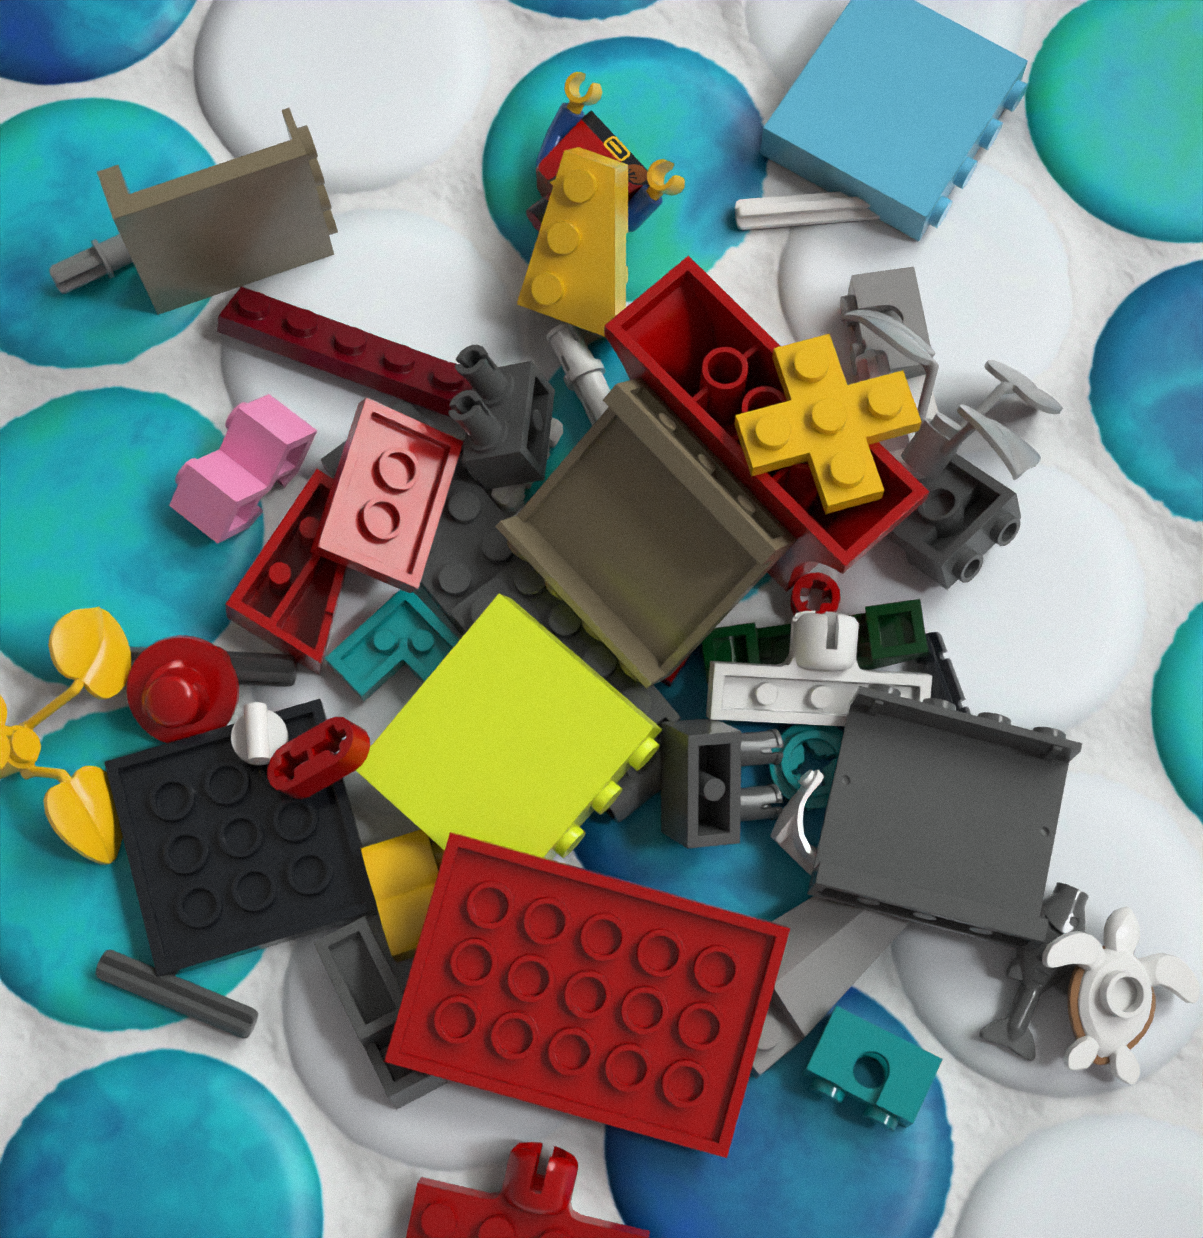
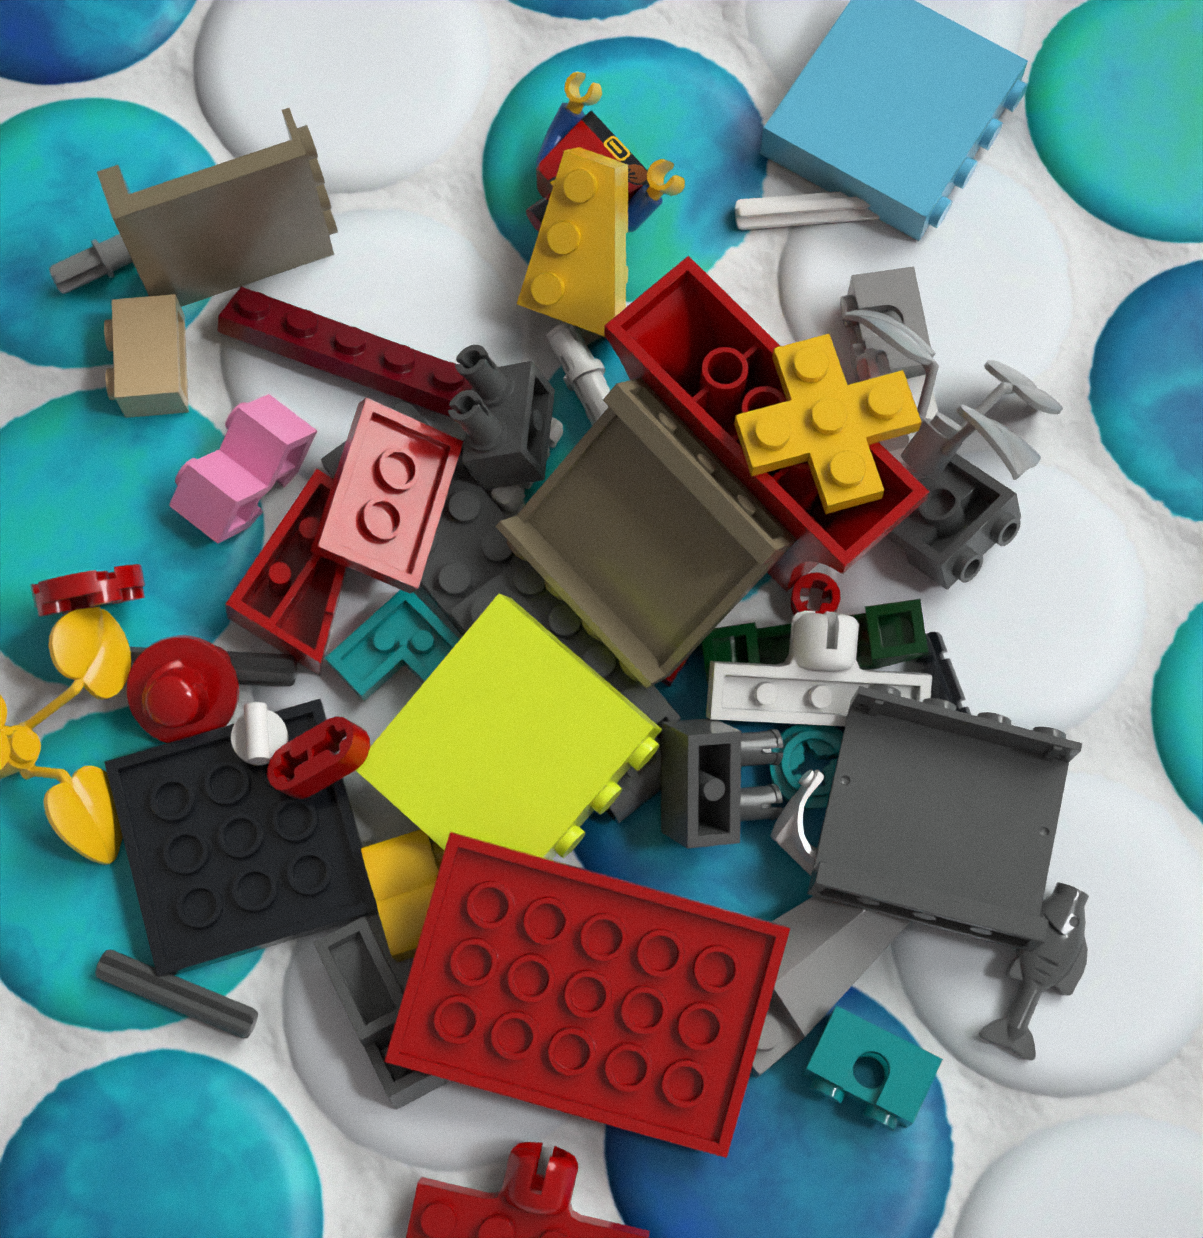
white animal [1042,906,1200,1084] -> none
none -> red plate [30,564,145,617]
none -> tan piece [104,294,189,418]

